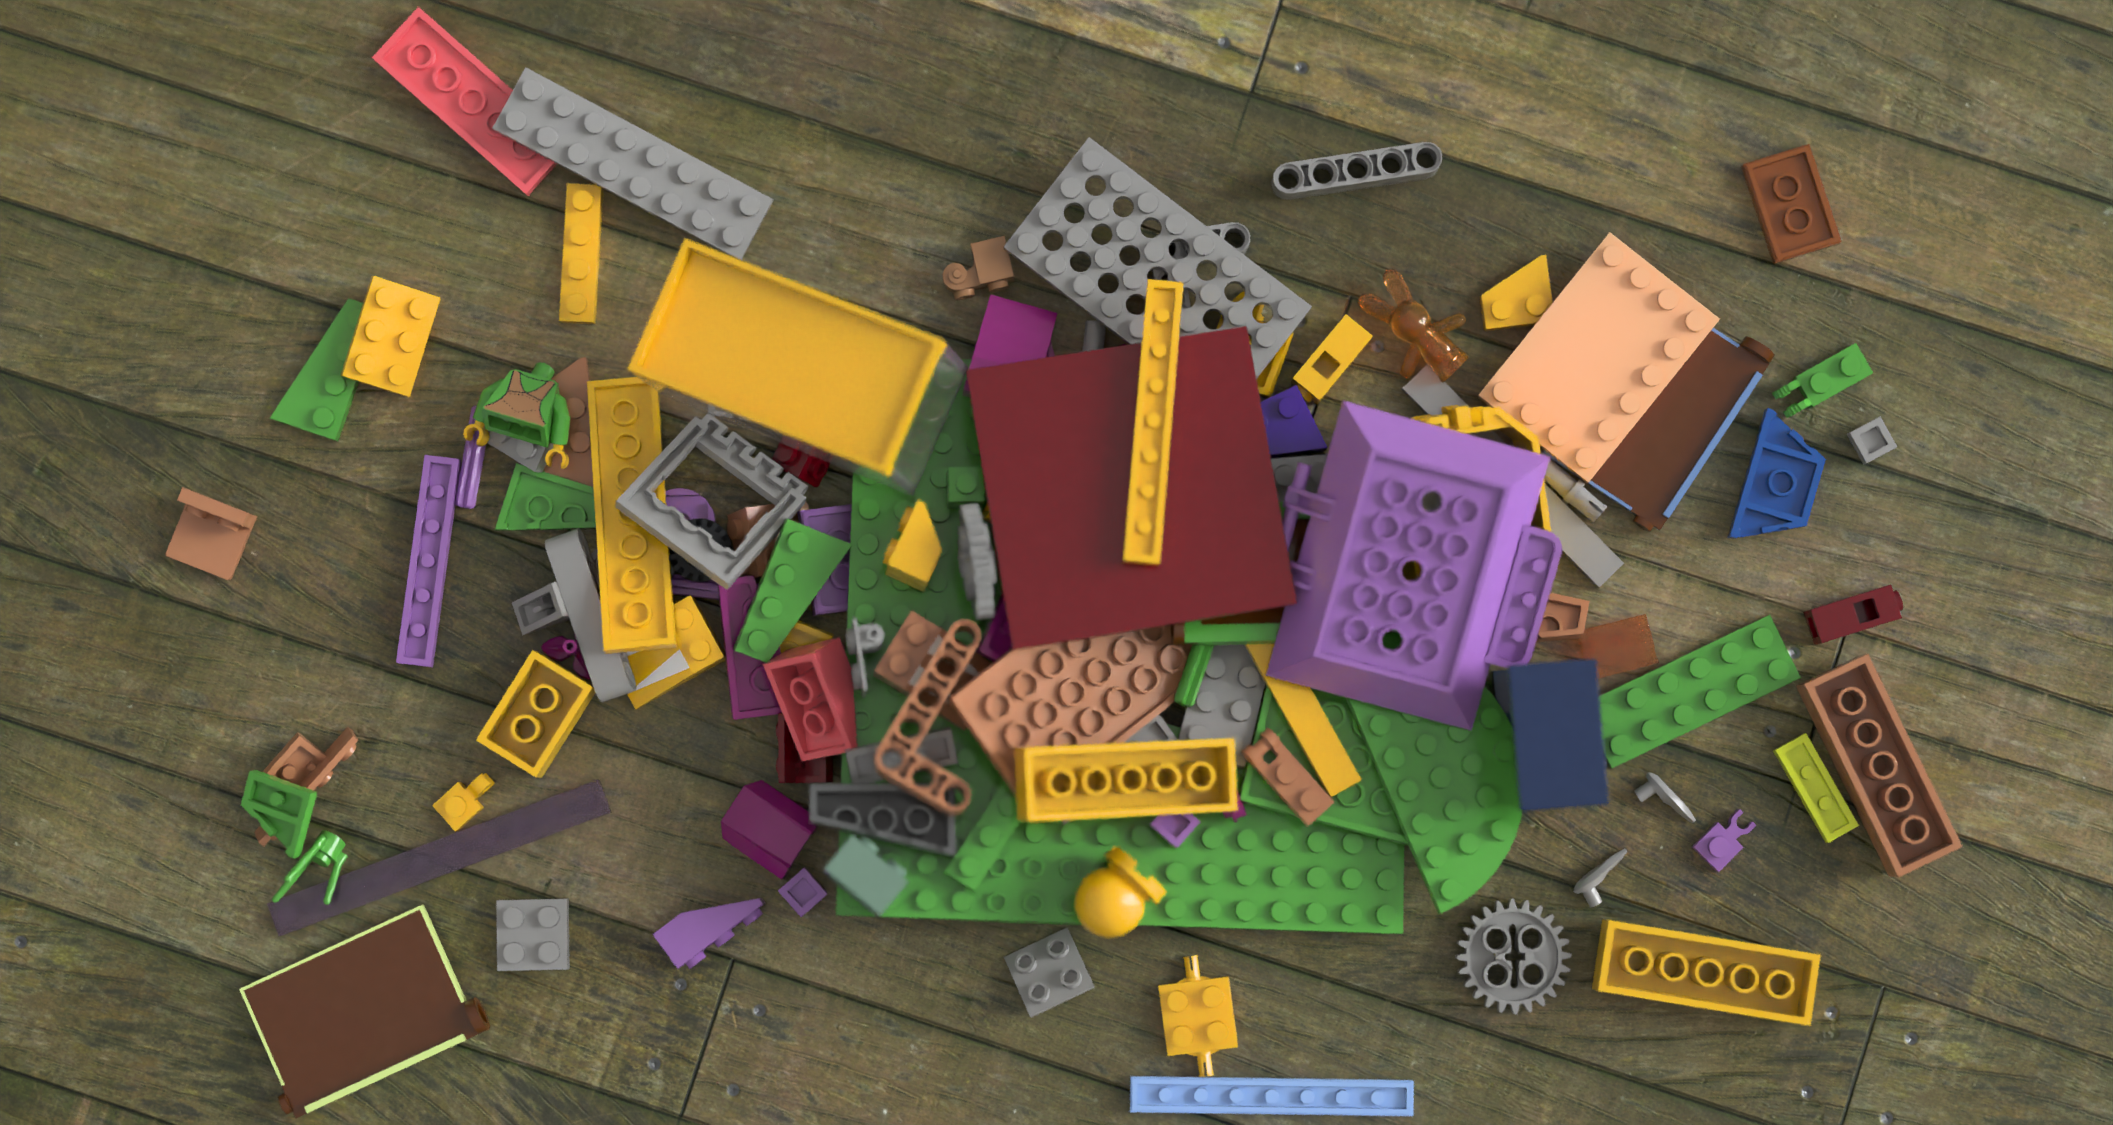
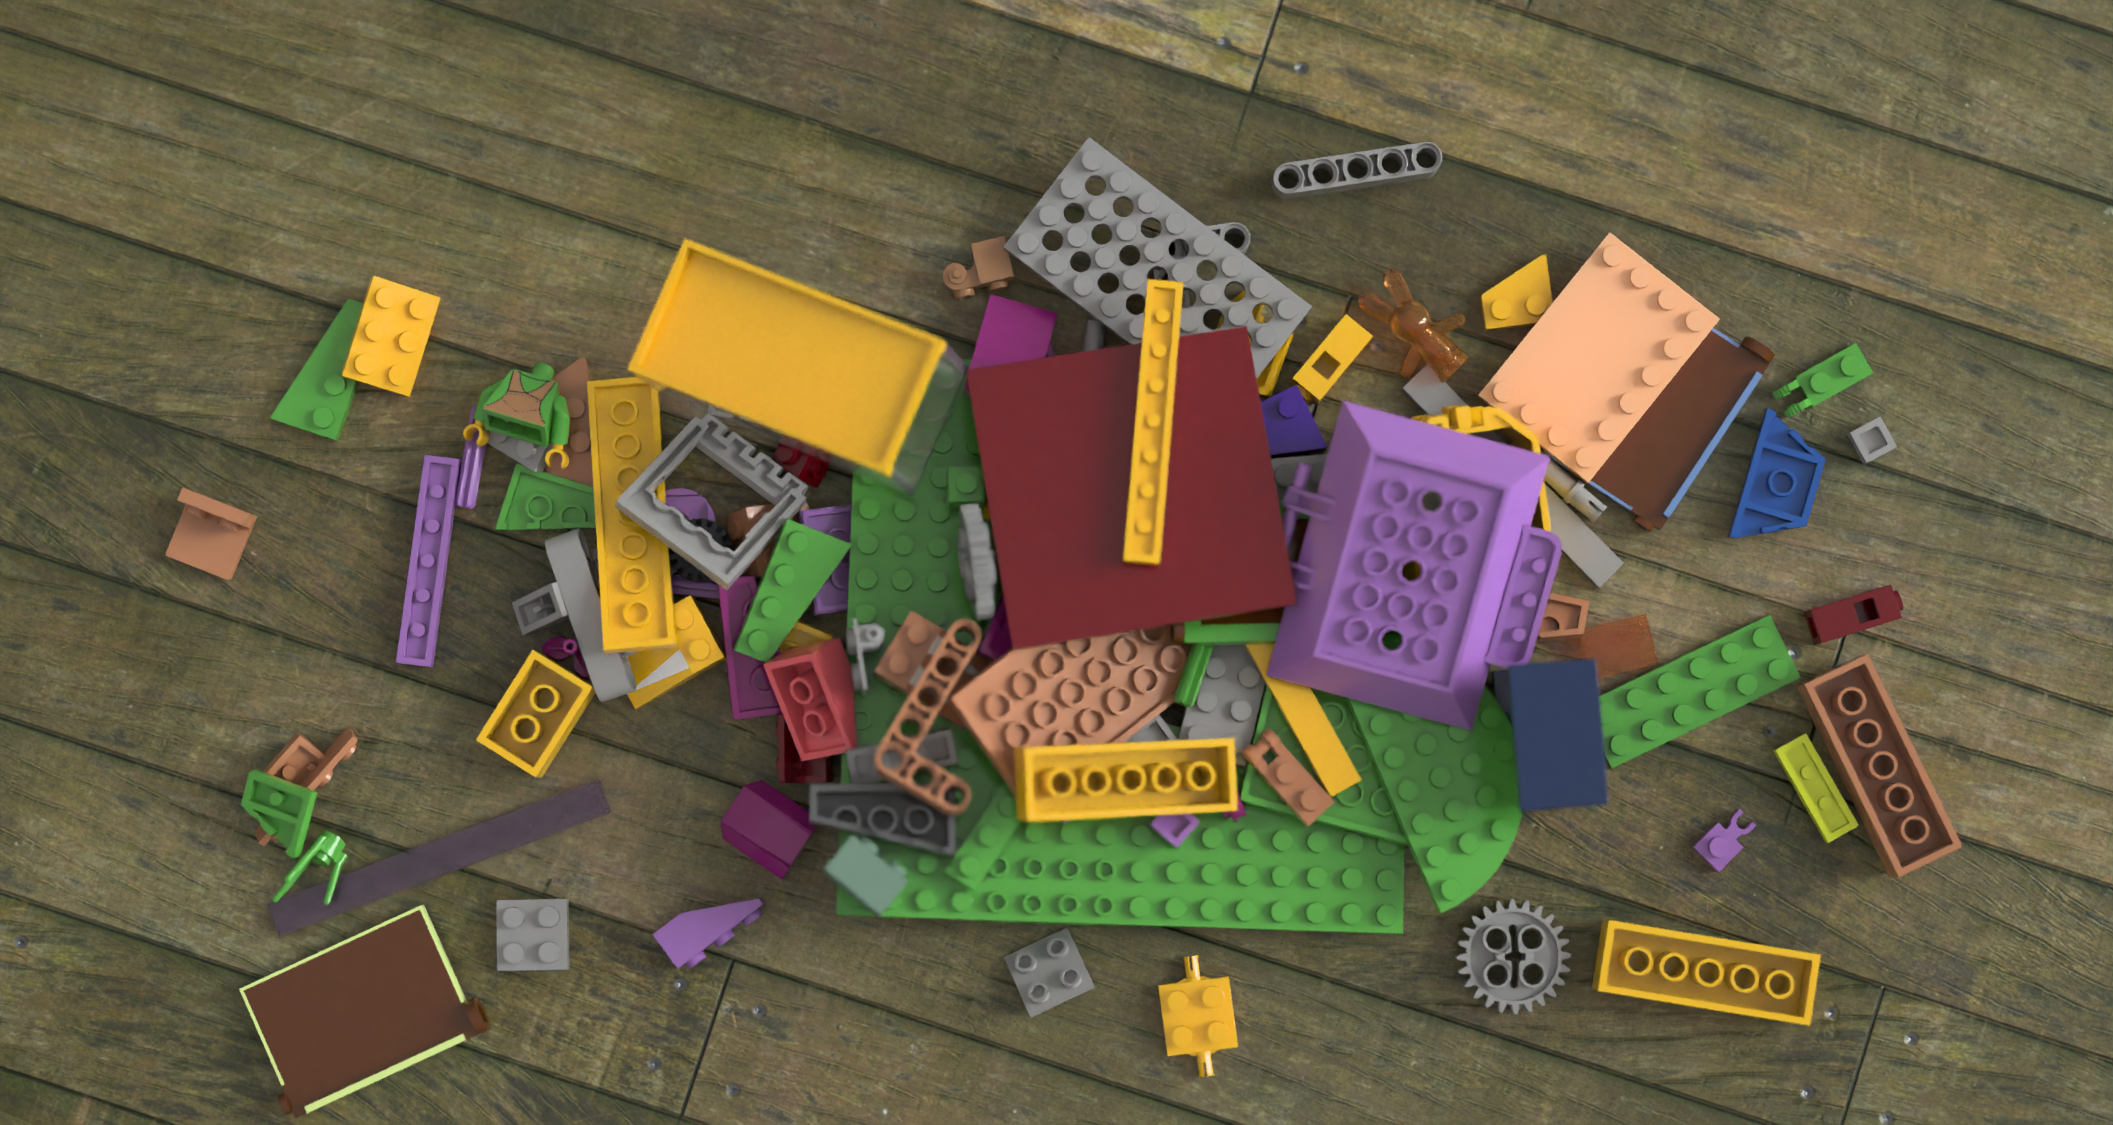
coral plate [372,7,557,196] -> none
yellow plate [432,773,495,832] -> none
light grey plate [493,67,773,260] -> none
yellow plate [559,183,603,324] -> none
medium lavender plate [778,867,828,917] -> none
yellow slope [883,500,942,592] -> none
yellow tile [1075,846,1166,939] -> none
light blue tile [1130,1076,1414,1116] -> none
light grey bar [1573,848,1627,907] -> none
light grey bar [1634,772,1696,823] -> none
dark orange tile [1741,144,1842,265] -> none

